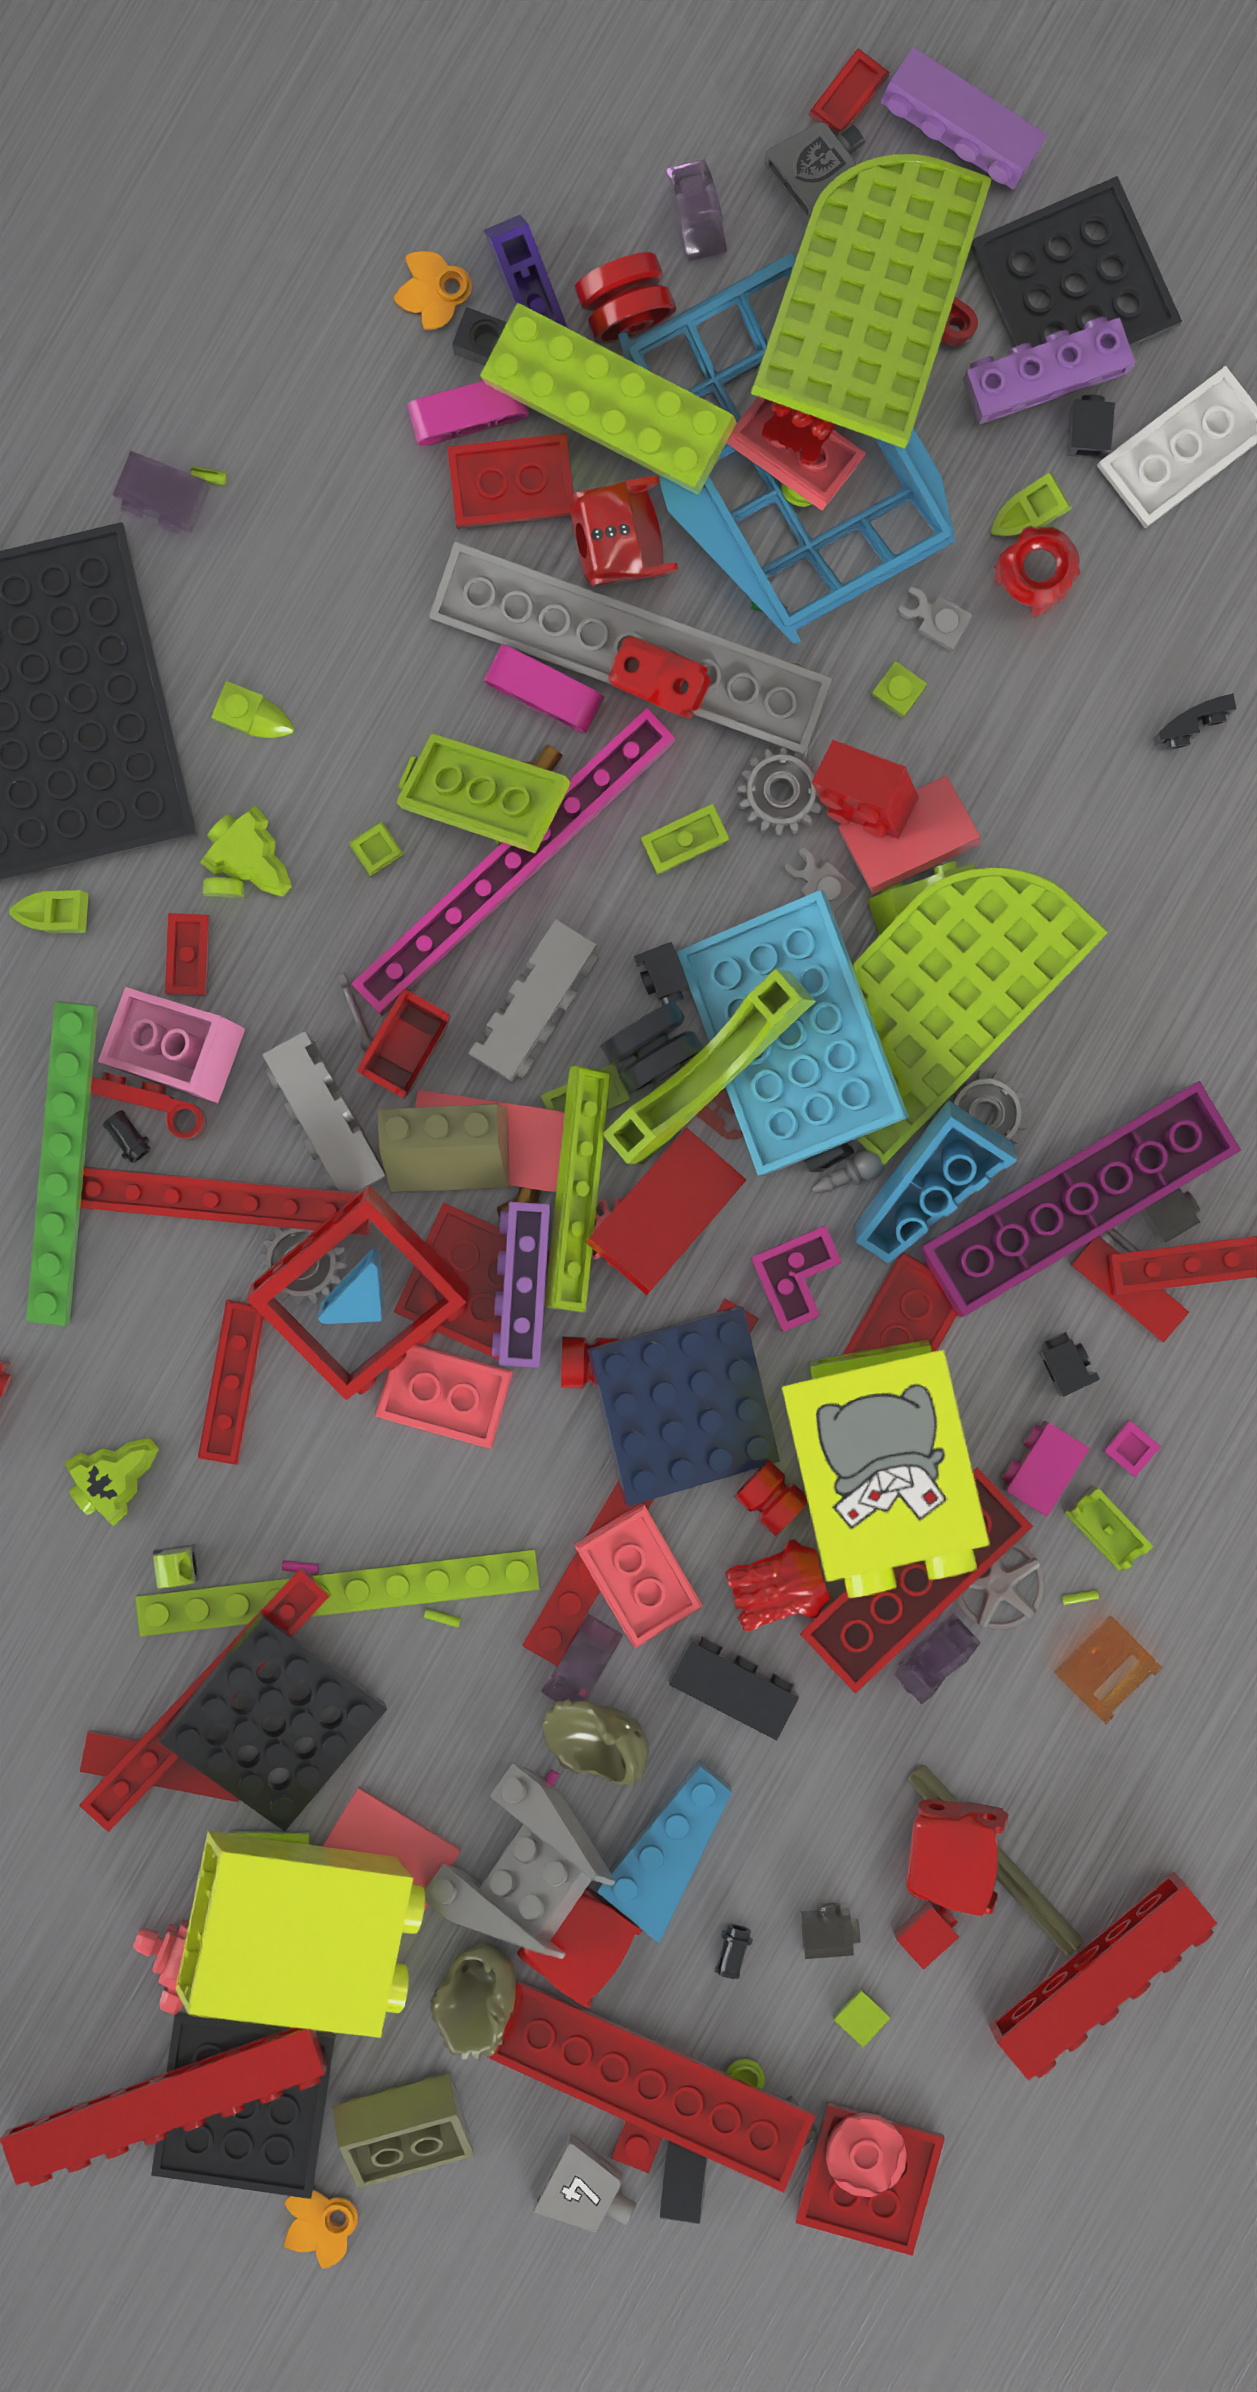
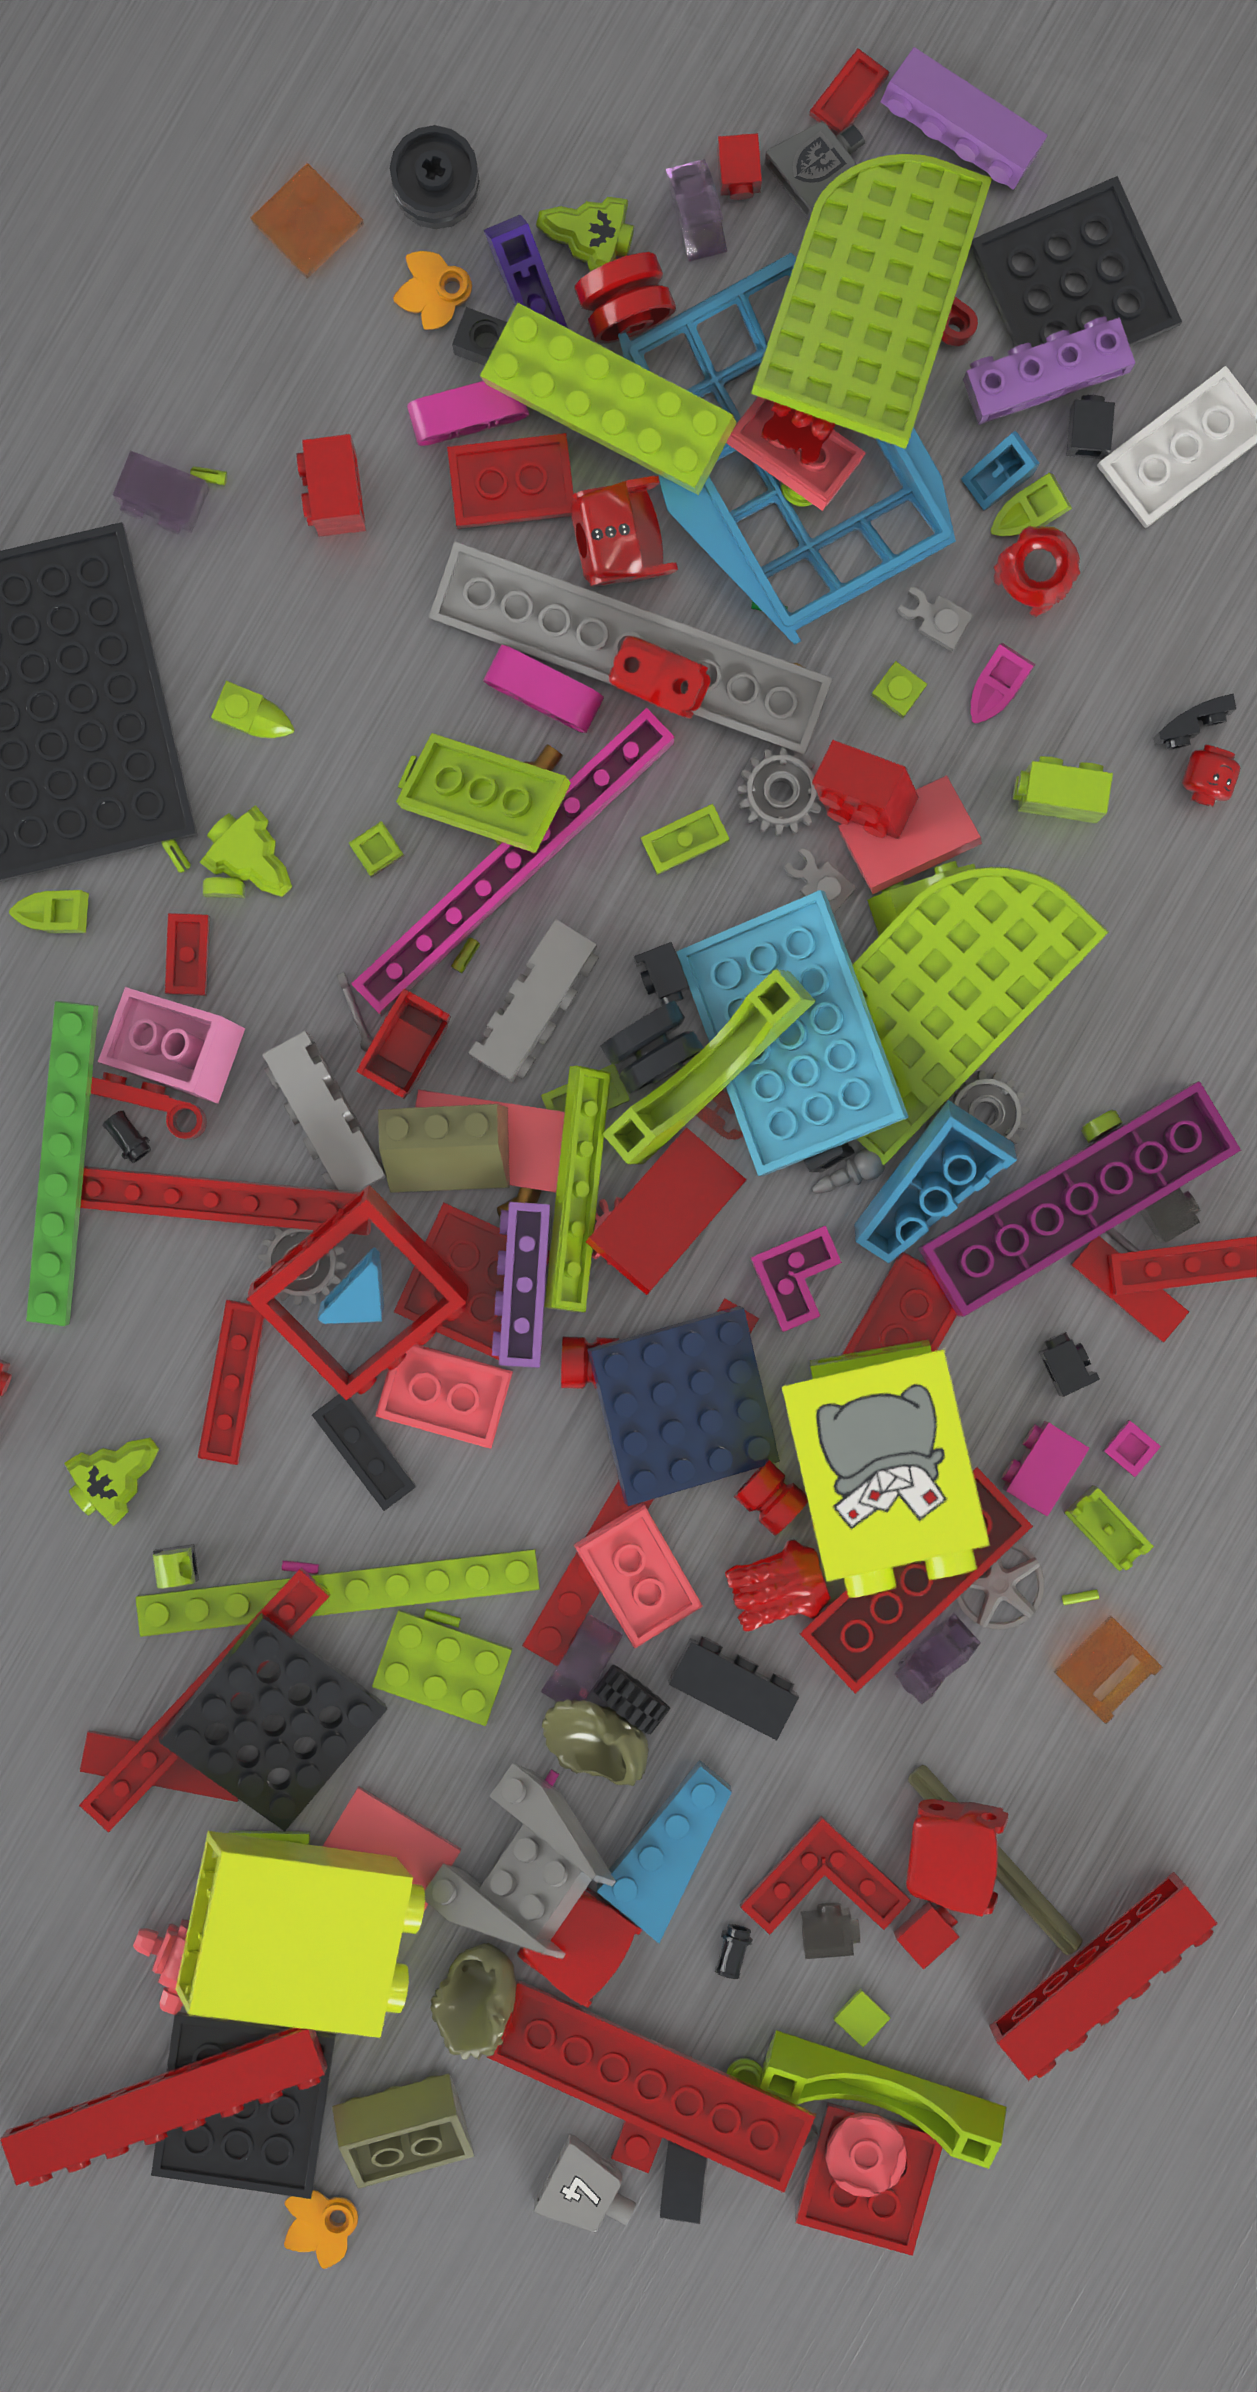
none -> lime piece [162,840,191,873]
none -> clear orange plate [250,163,364,279]
none -> red brick [296,434,366,537]
none -> black plate [312,1394,417,1511]
none -> lime plate [372,1609,513,1726]
none -> black wheel [389,125,480,229]
none -> lime piece [450,937,480,974]
none -> lime rock [536,197,635,272]
none -> black tyre [593,1664,671,1735]
none -> red brick [717,133,762,200]
none -> red plate [740,1816,911,1935]
none -> lime arch [758,2030,1007,2169]
none -> dark azure slope [961,431,1040,510]
none -> dark pink plate [971,643,1036,724]
none -> lime brick [1013,756,1113,823]
none -> lime tile [1081,1110,1123,1143]
none -> red head [1182,745,1241,807]

